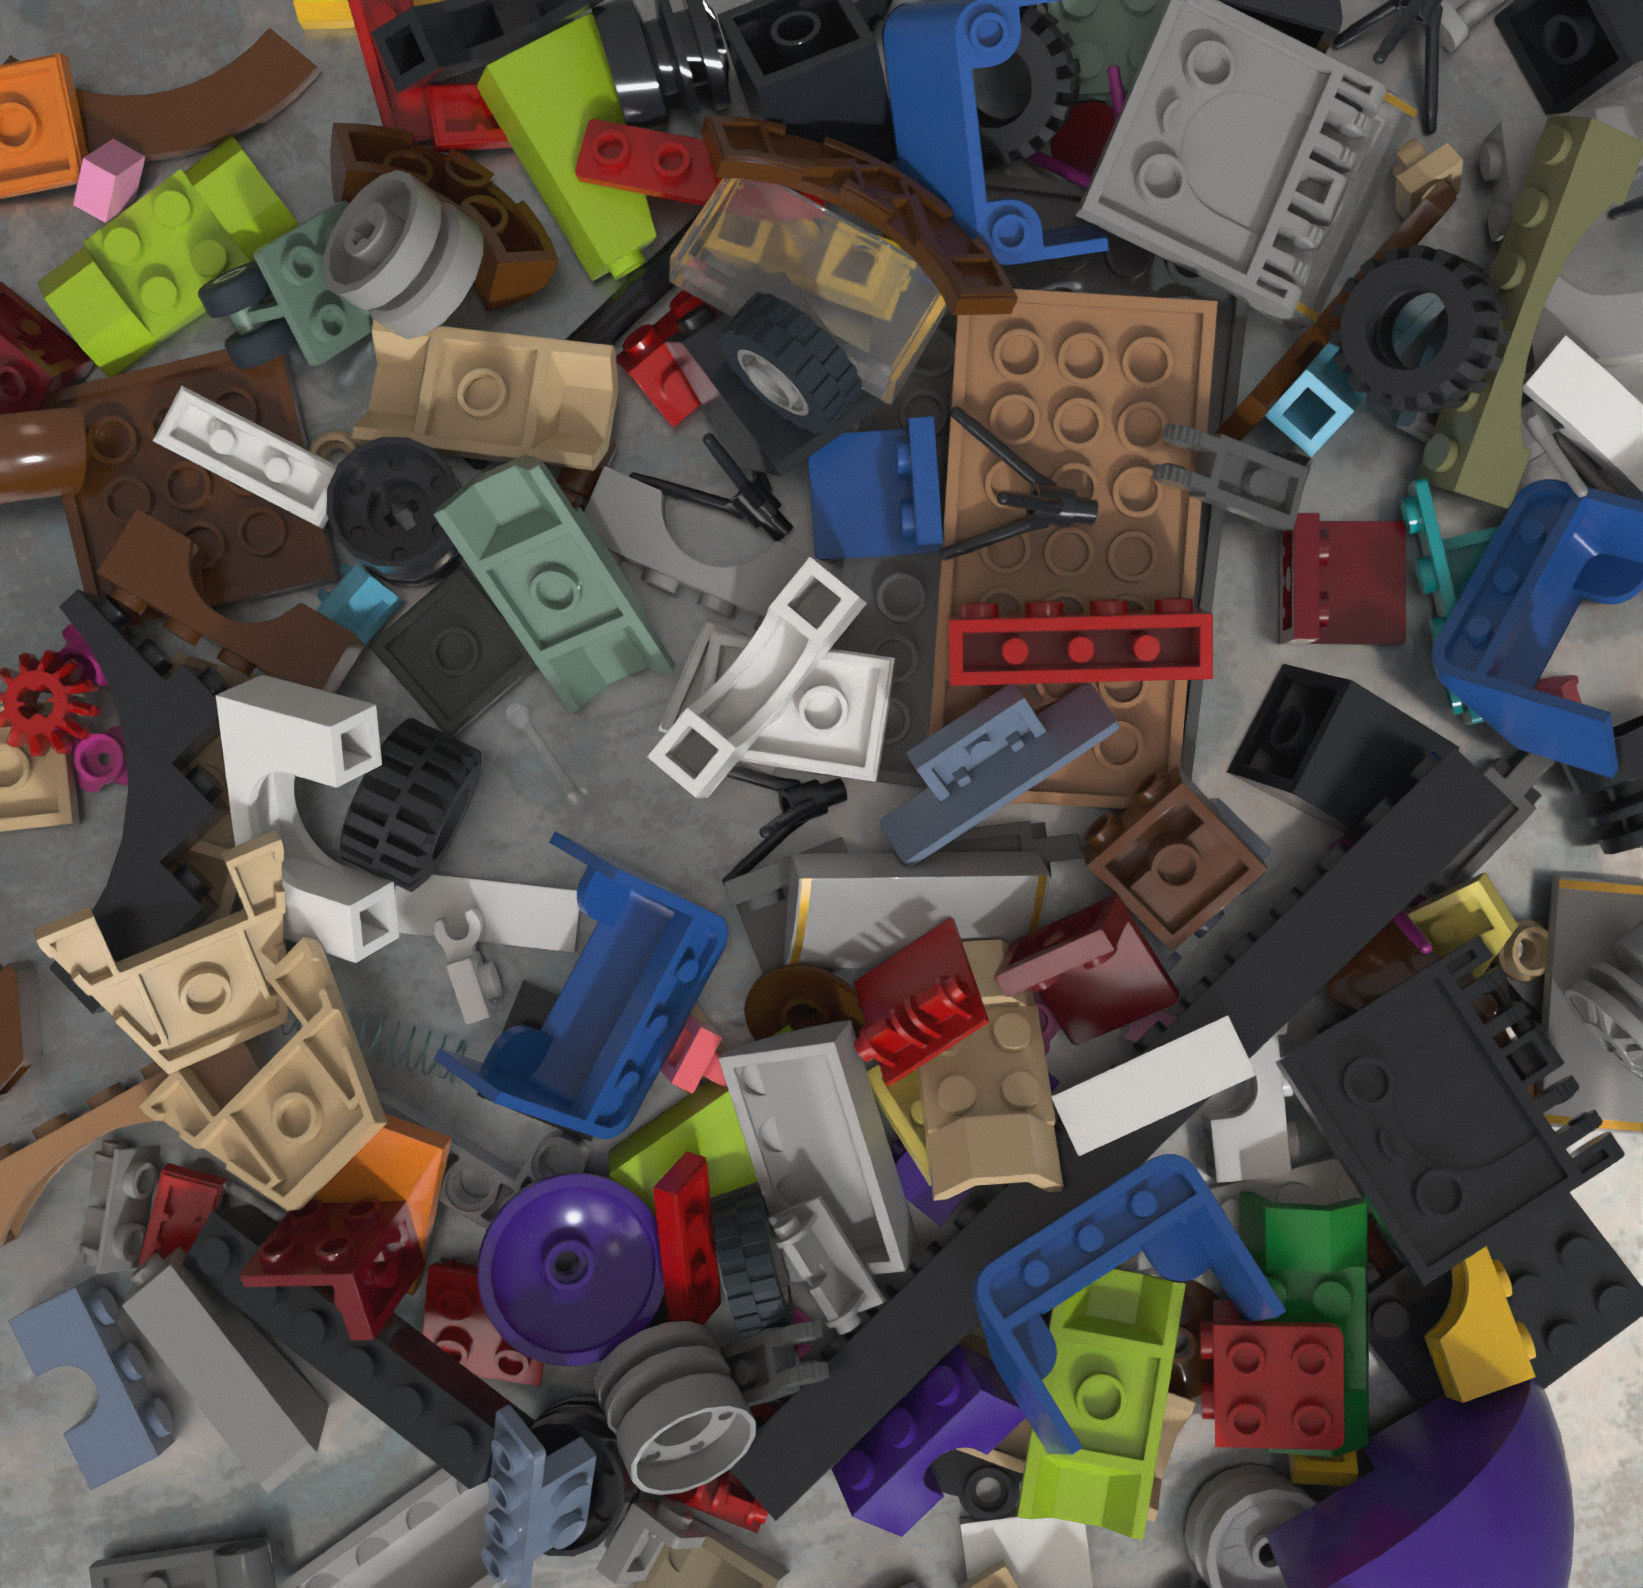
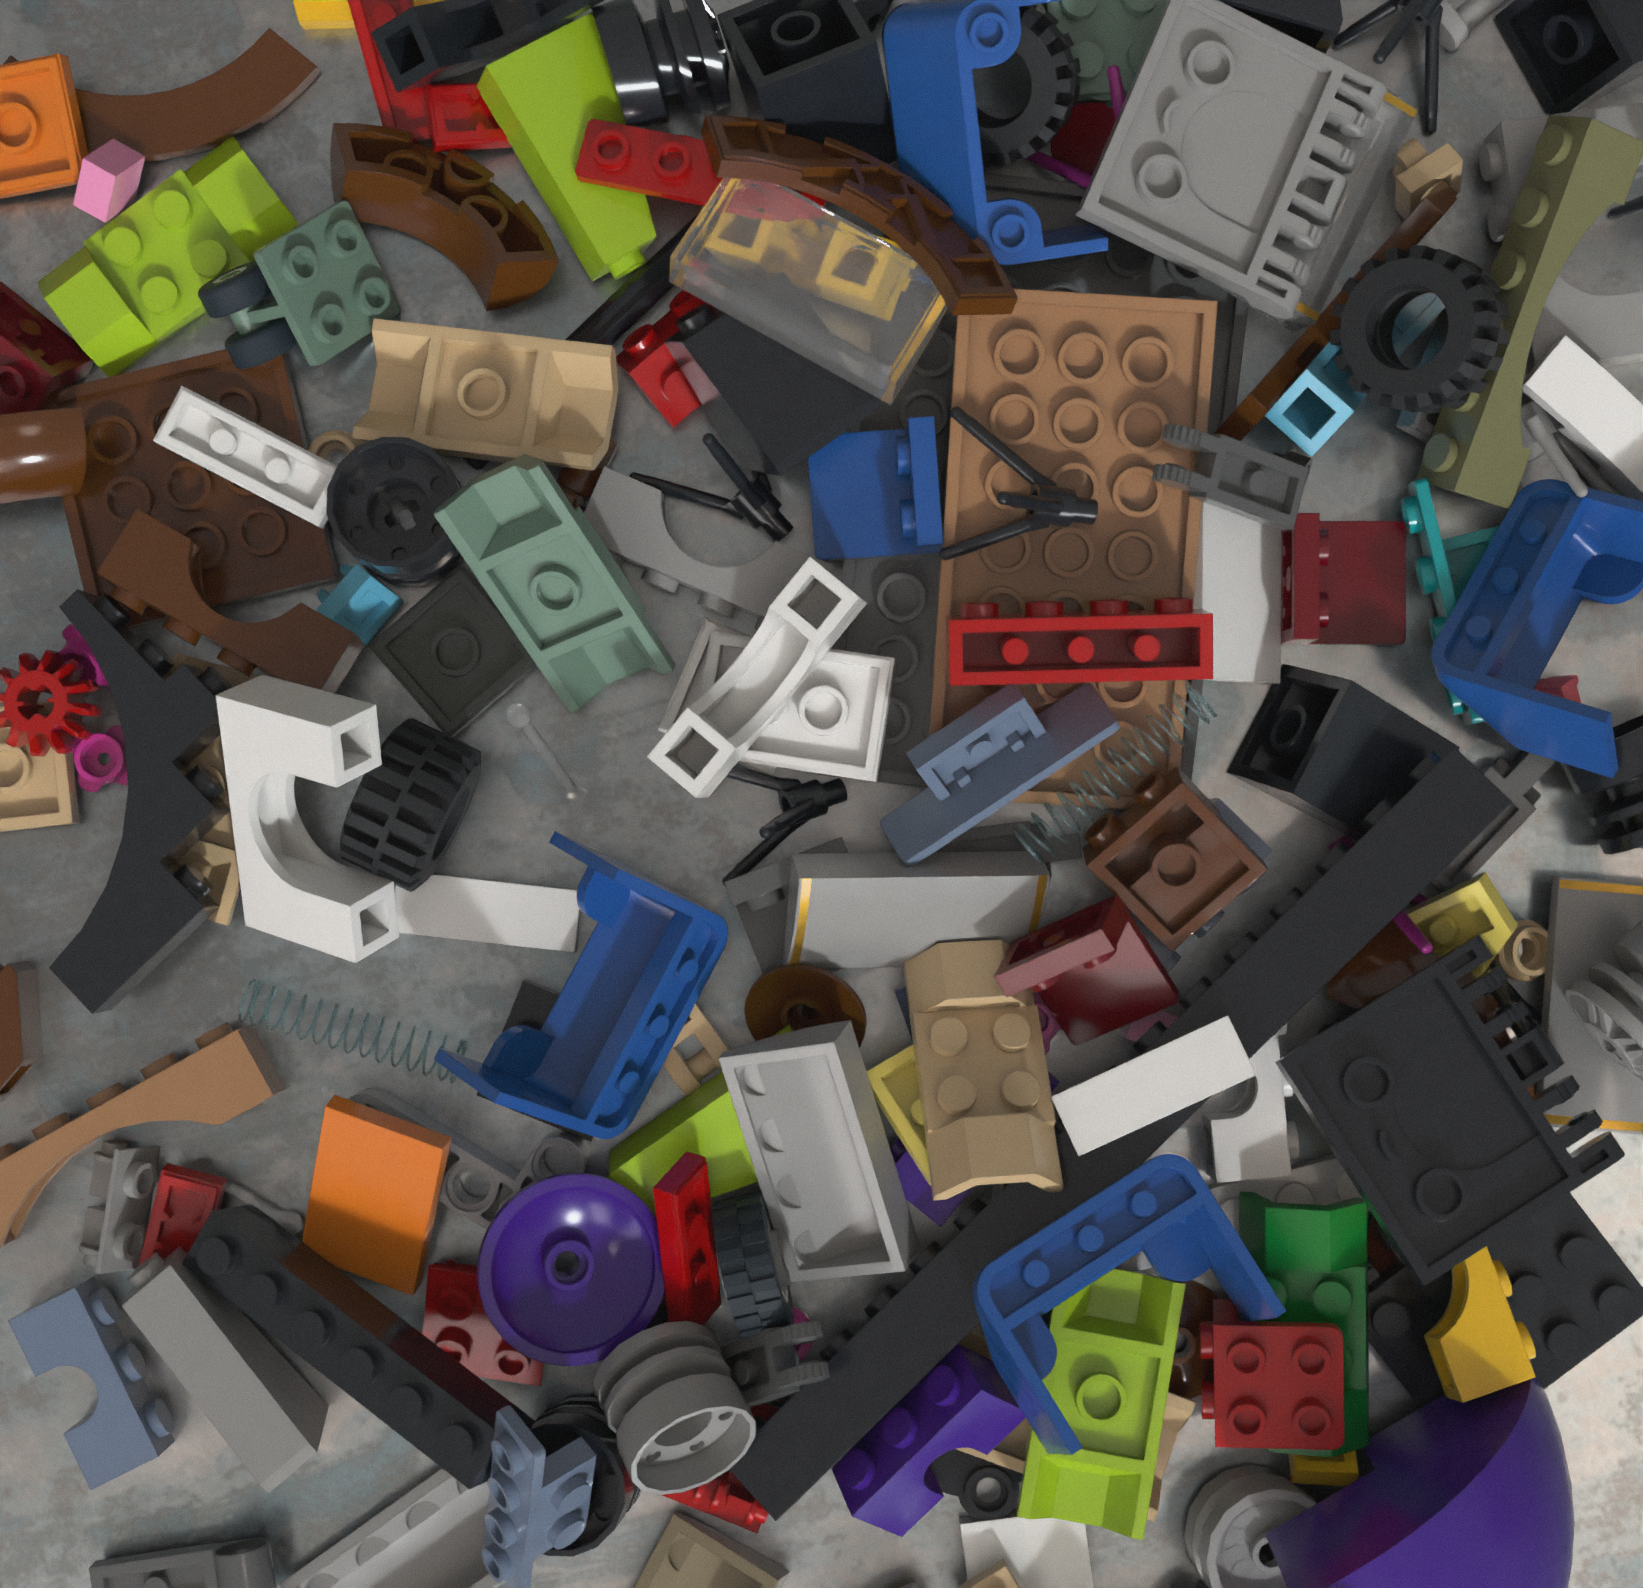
tan wing [33,830,288,1074] -> none
tan wing [139,937,388,1211] -> none
dark red bracket [239,1198,426,1340] -> none
light grey wheel [322,170,483,339] -> none
white plate [433,907,503,1025] -> none
light grey bracket [596,1498,706,1584] -> none
coral tile [660,1015,727,1094] -> none
black wheel [717,292,863,434] -> none
light grey hinge [768,1195,885,1334] -> none
red hinge [854,917,990,1087] -> none
none -> clear light blue piece [1012,682,1217,864]
none -> white tile [1193,501,1281,685]

